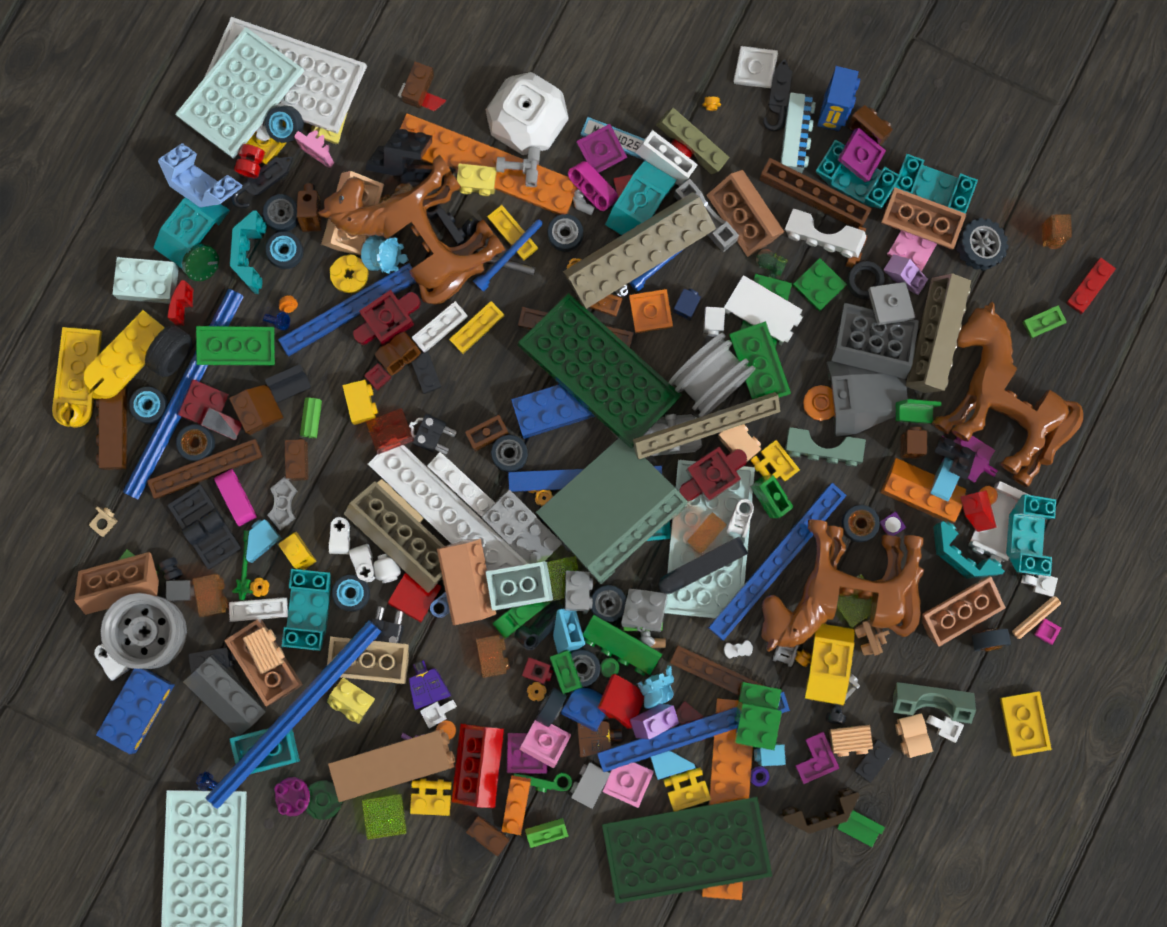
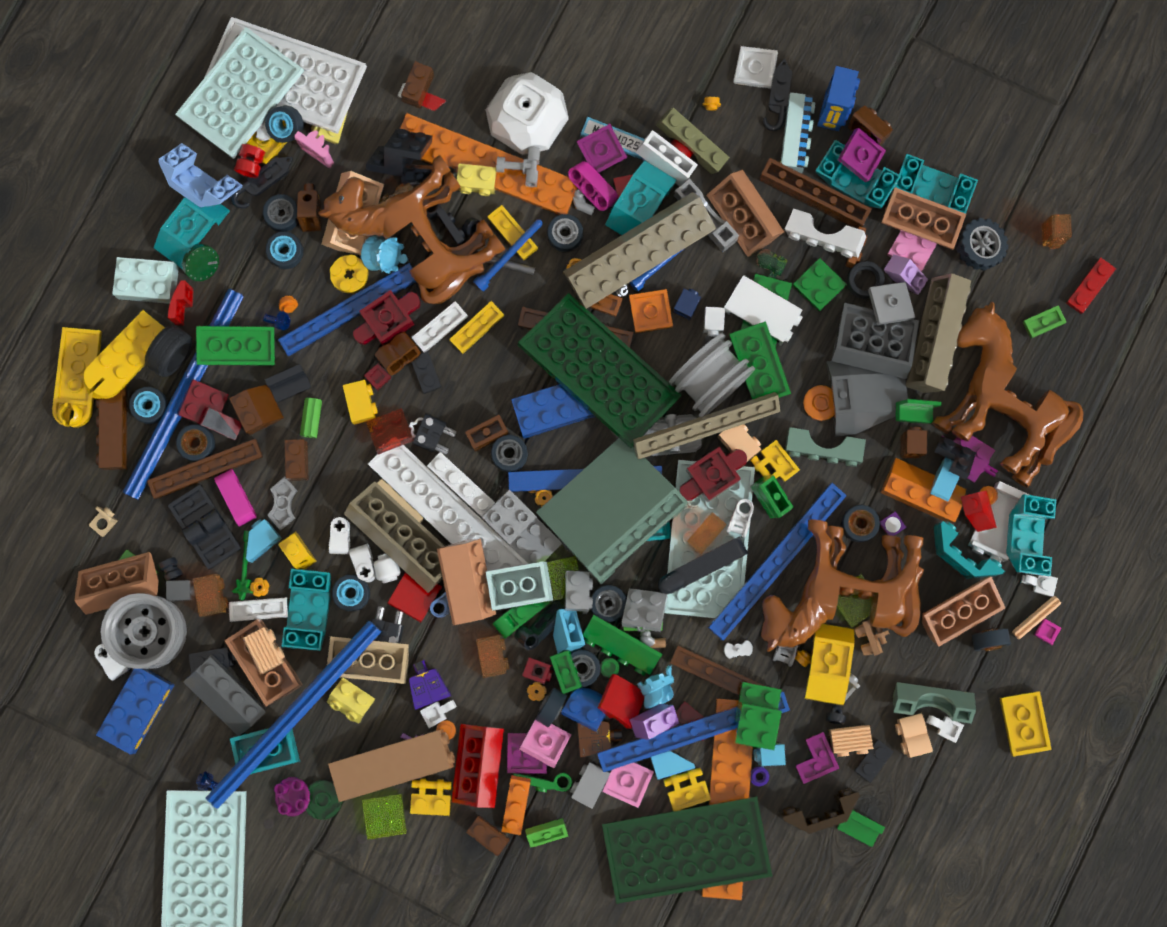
teal slope [230,211,266,294] -> none

